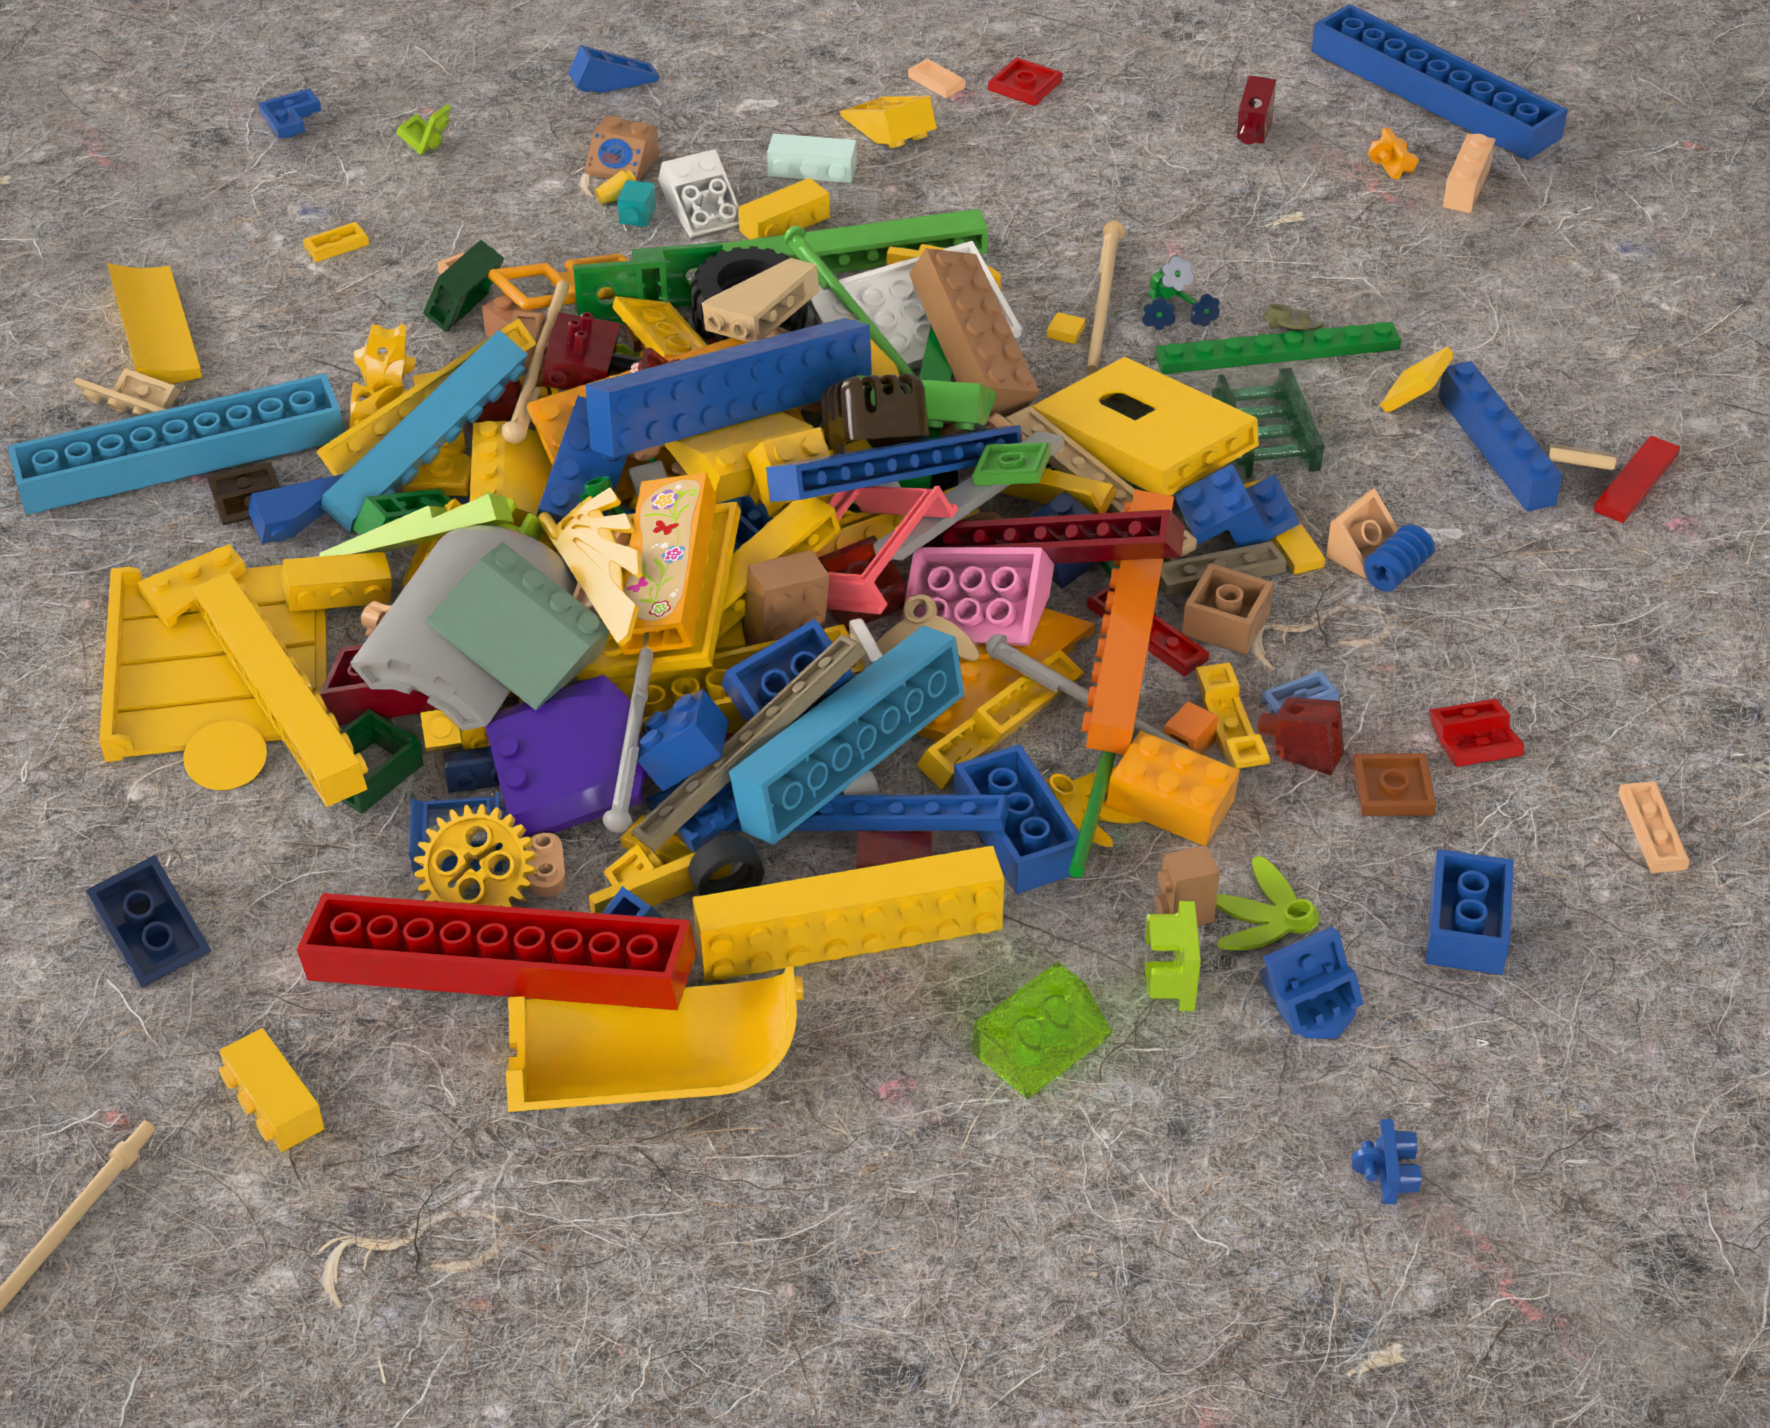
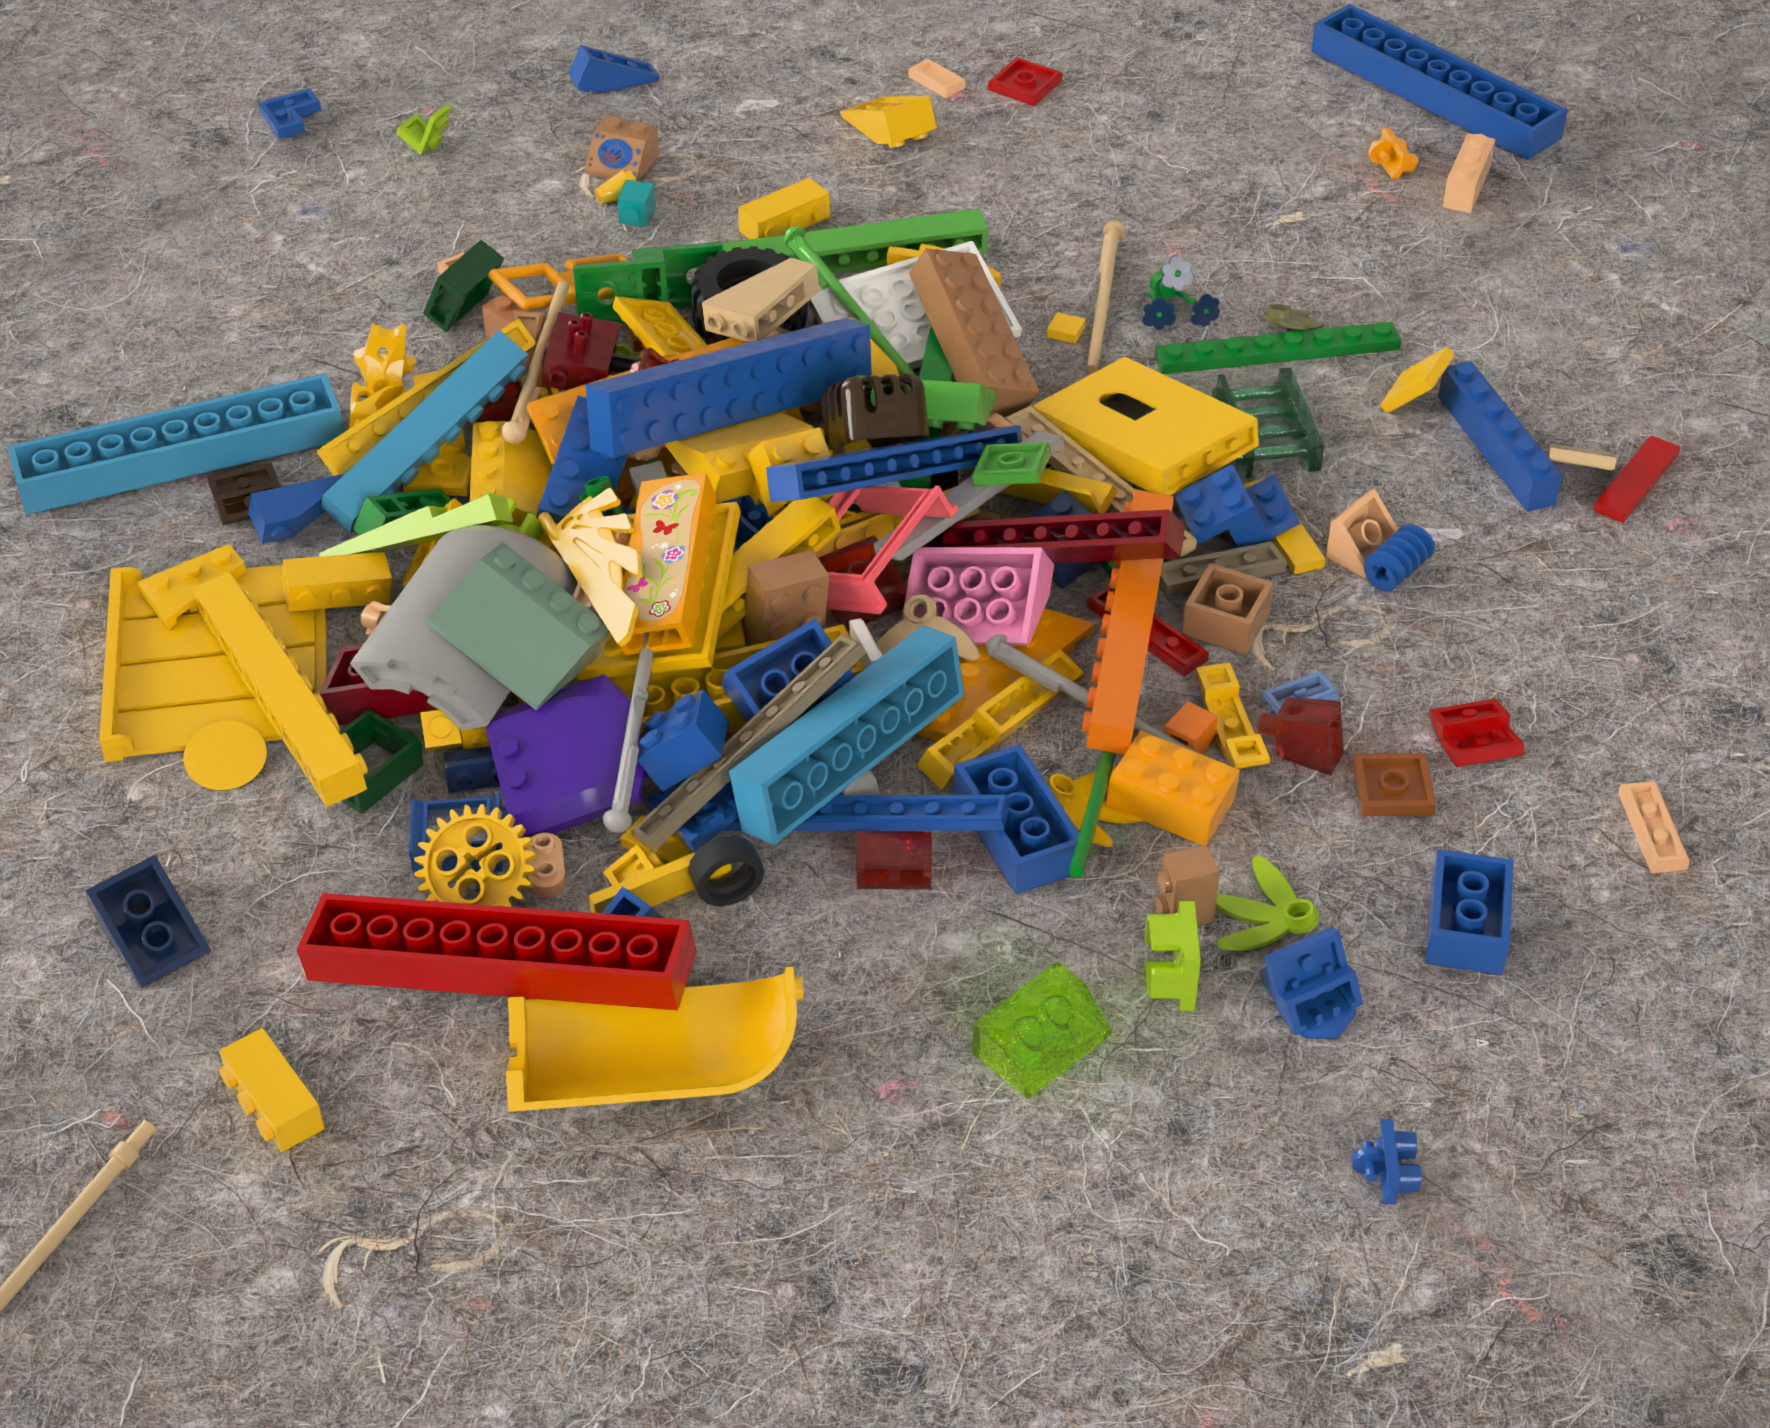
tan bracket [73,368,180,416] -> none
yellow arch [107,263,203,384] -> none
yellow tile [302,222,369,263] -> none
white slope [658,149,739,238] -> none
yellow brick [693,846,1004,982] -> none
light aqua brick [767,134,857,183] -> none
dark red torso [1237,75,1276,145] -> none

